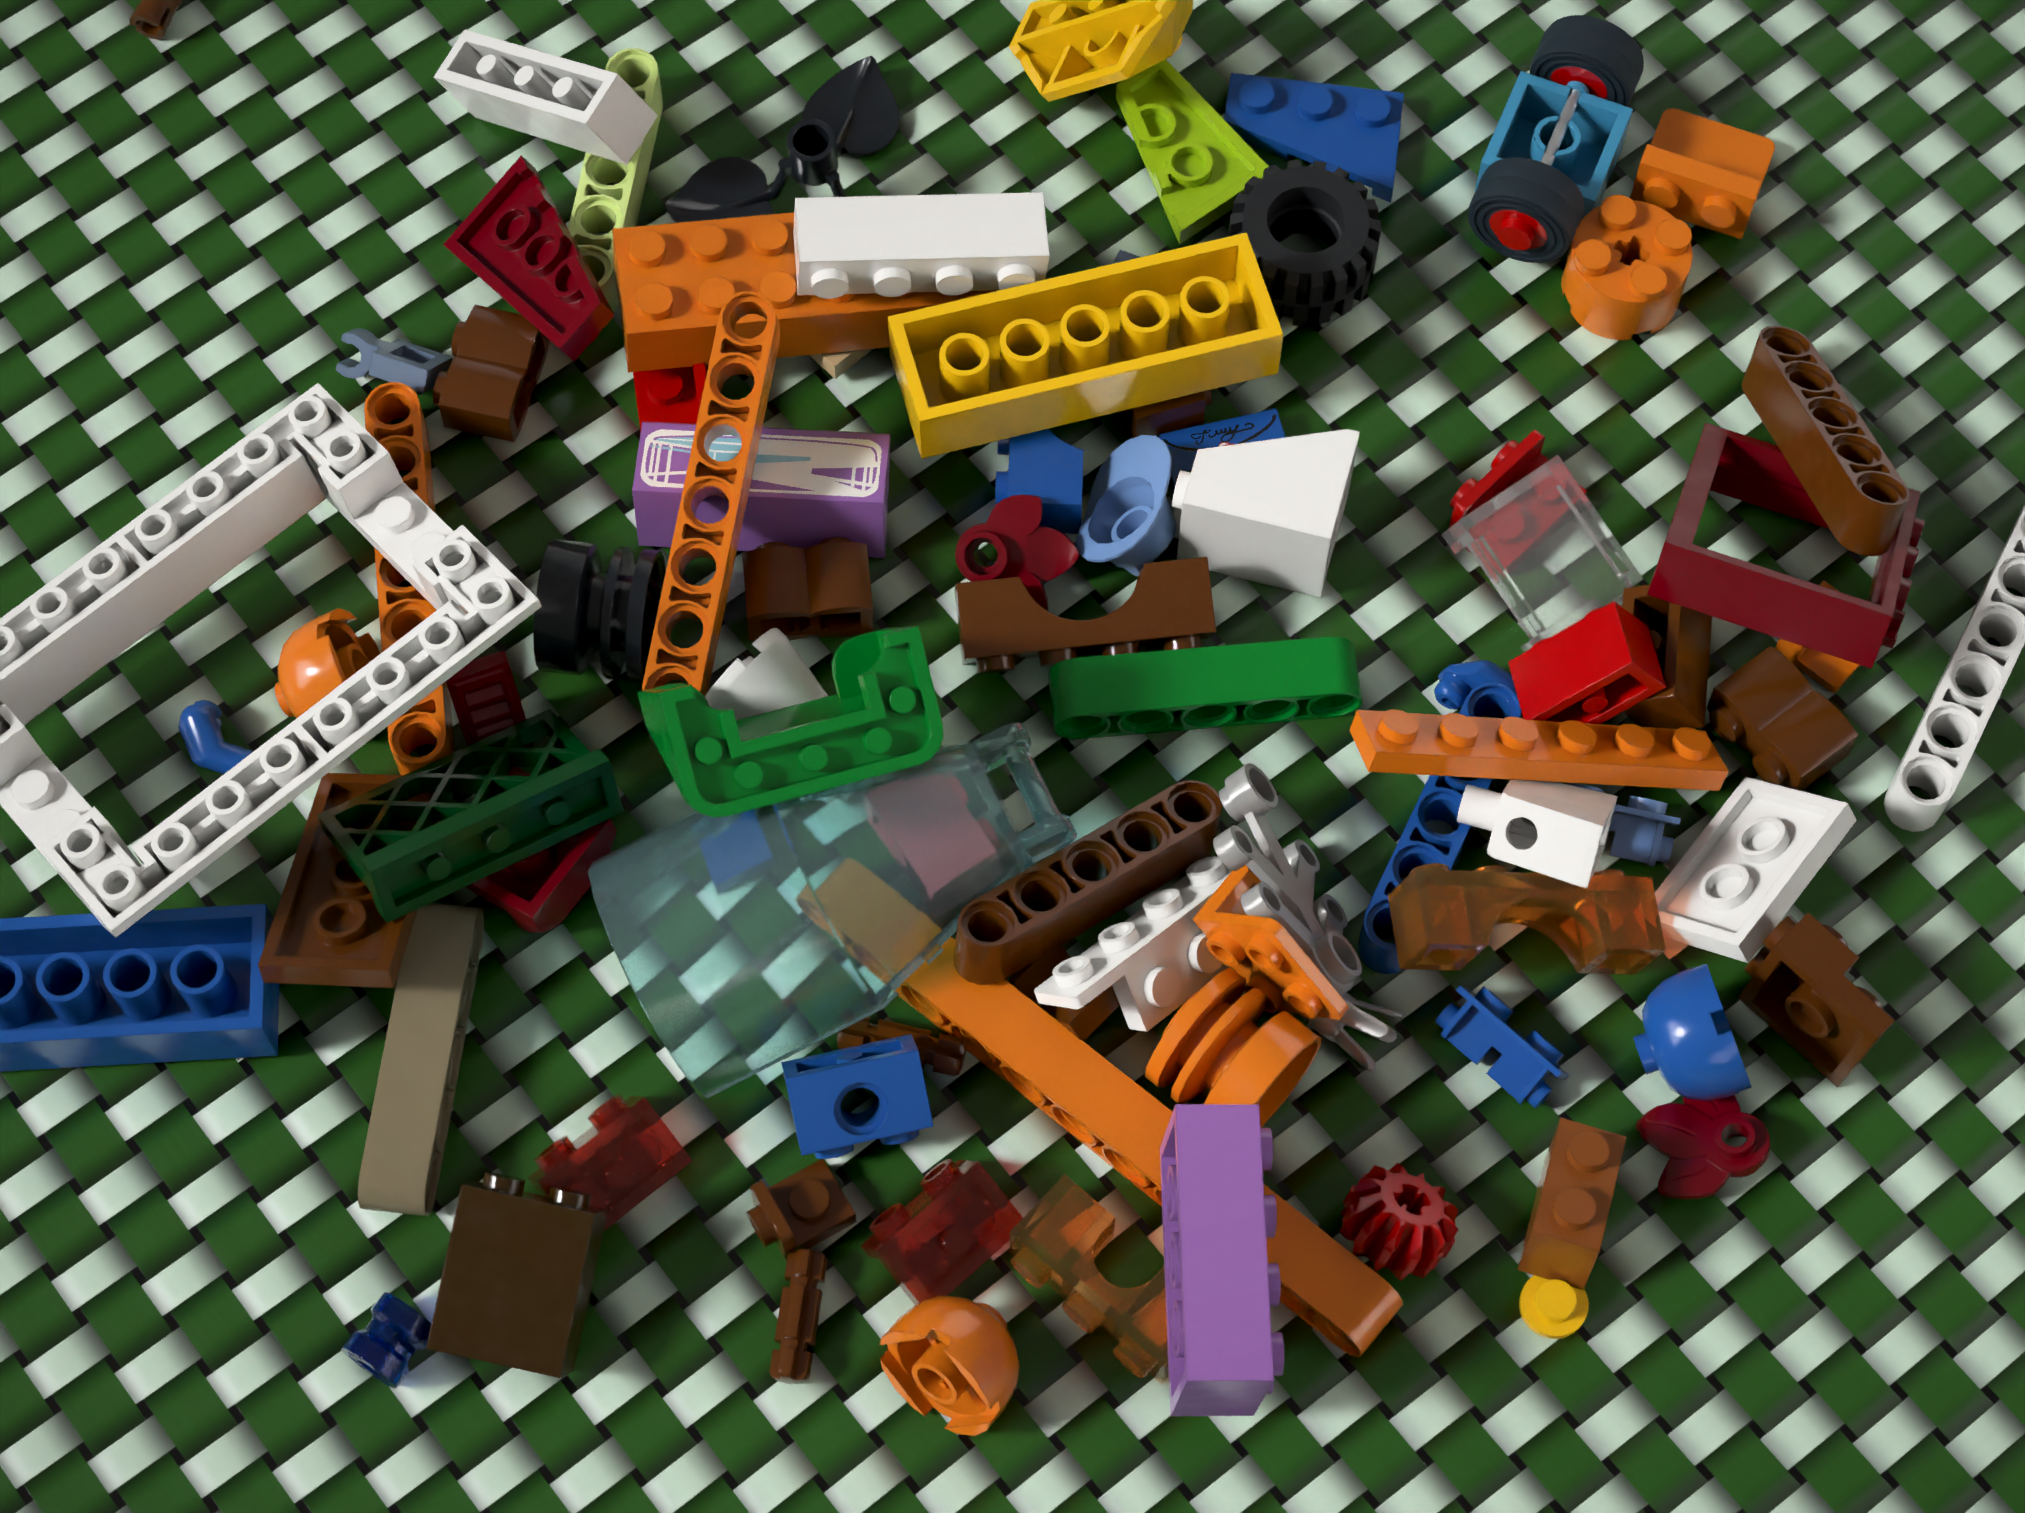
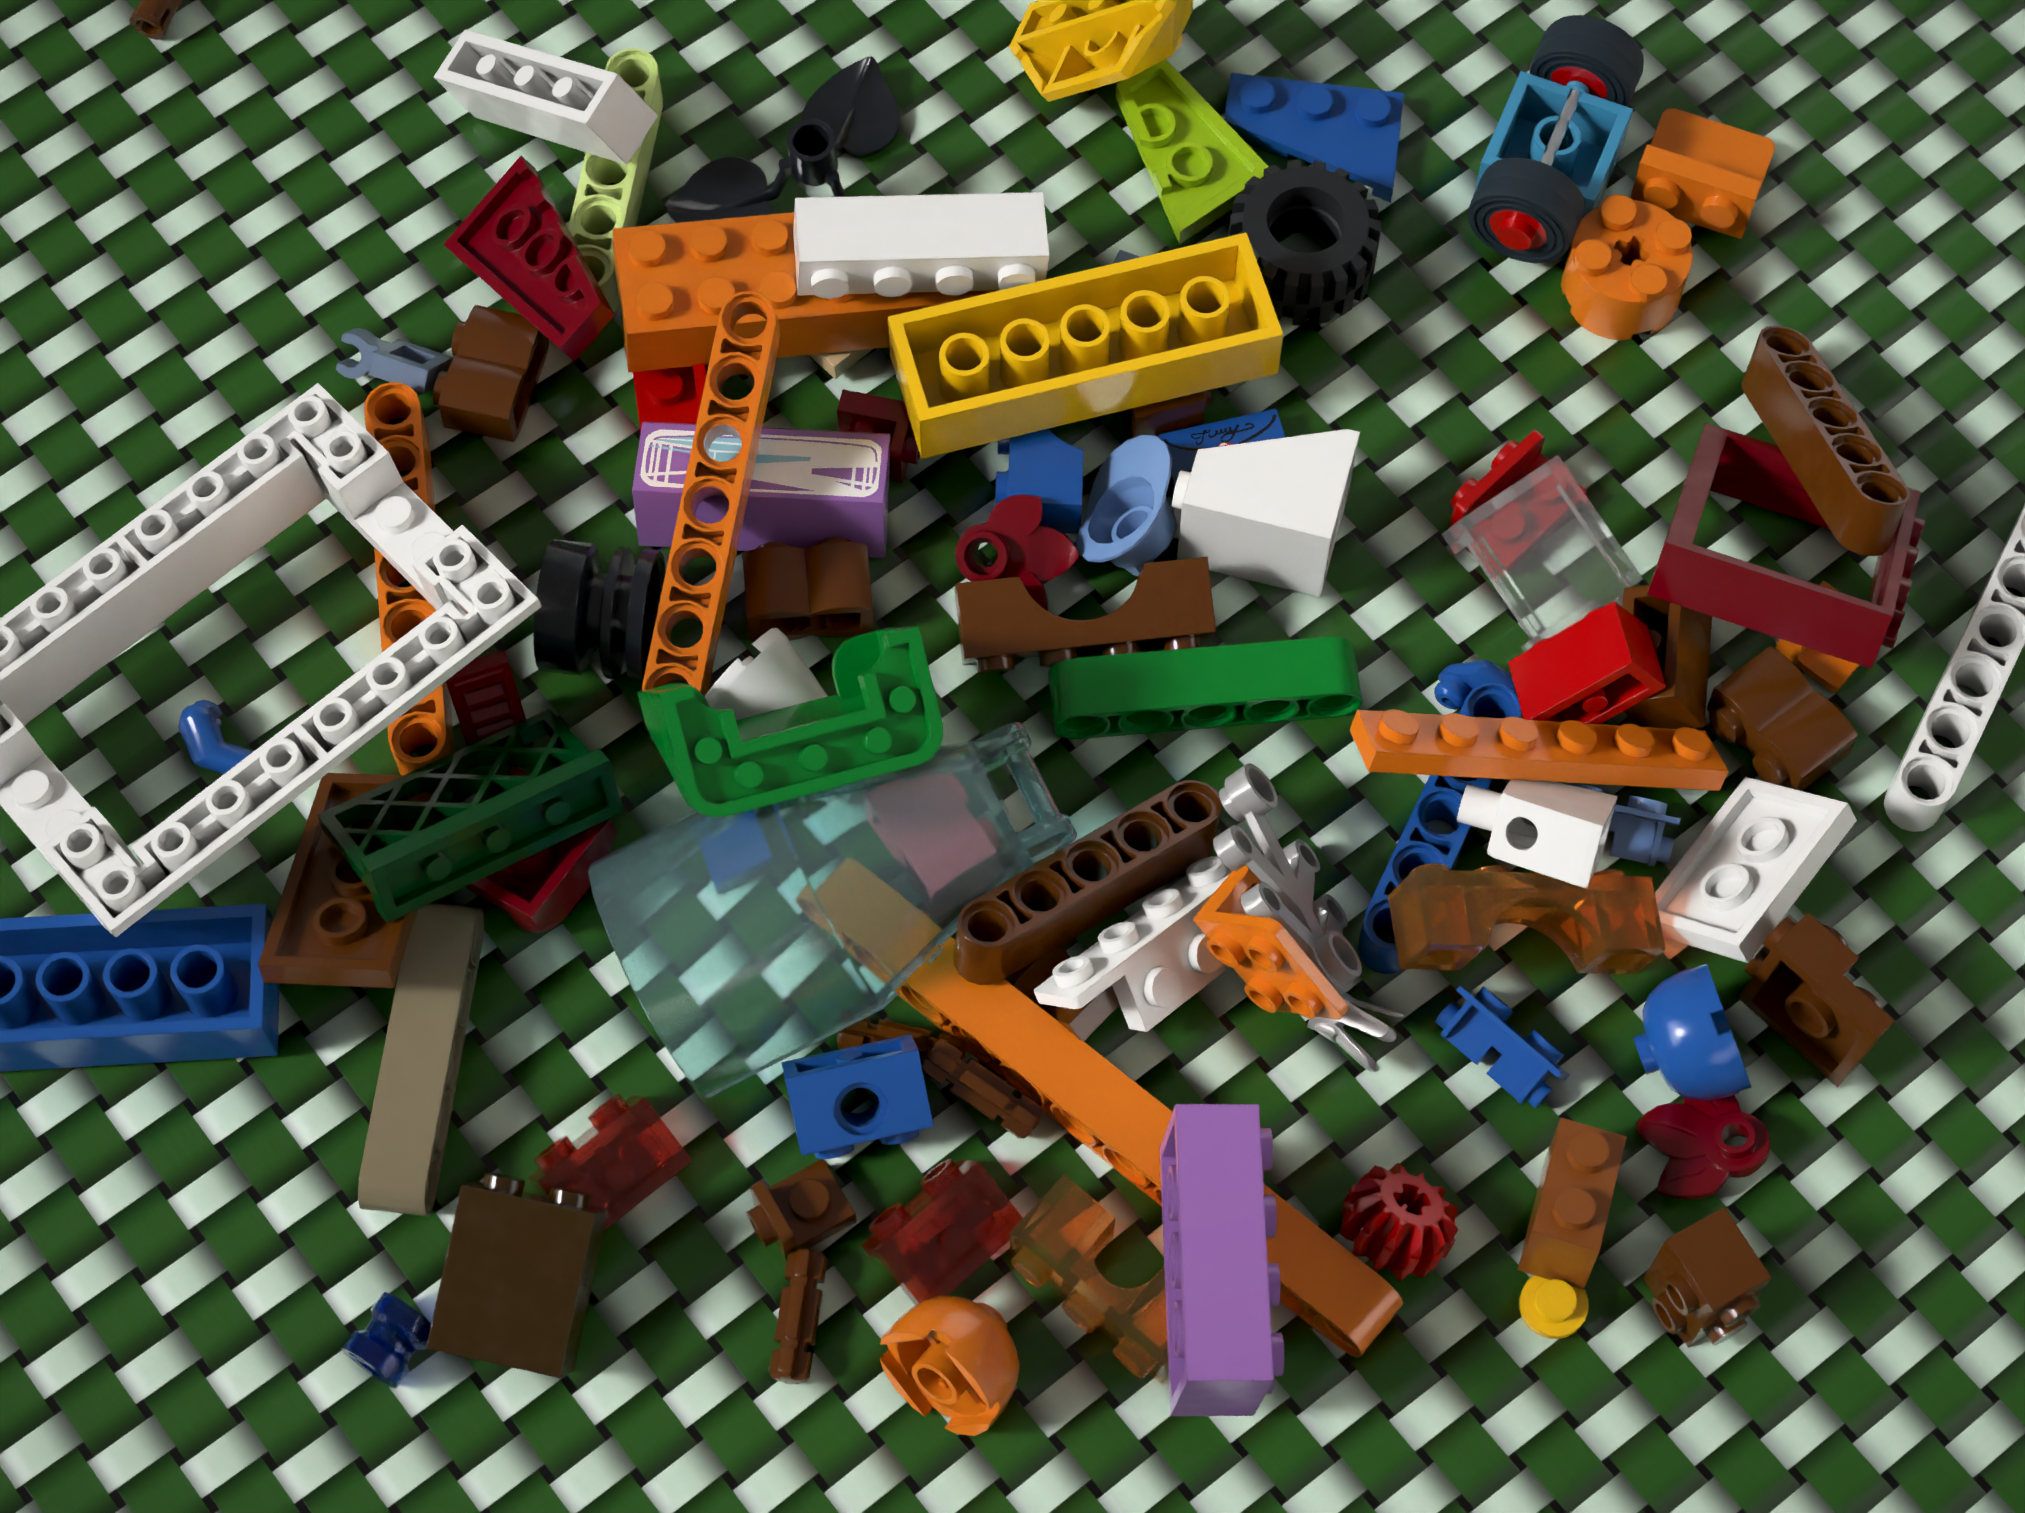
orange cylinder [275,608,381,718] -> none
orange wheel [1145,967,1322,1128] -> none
none -> dark red bracket [837,389,920,483]
none -> reddish brown axle [921,1039,1043,1139]
none -> reddish brown brick [1643,1207,1772,1348]

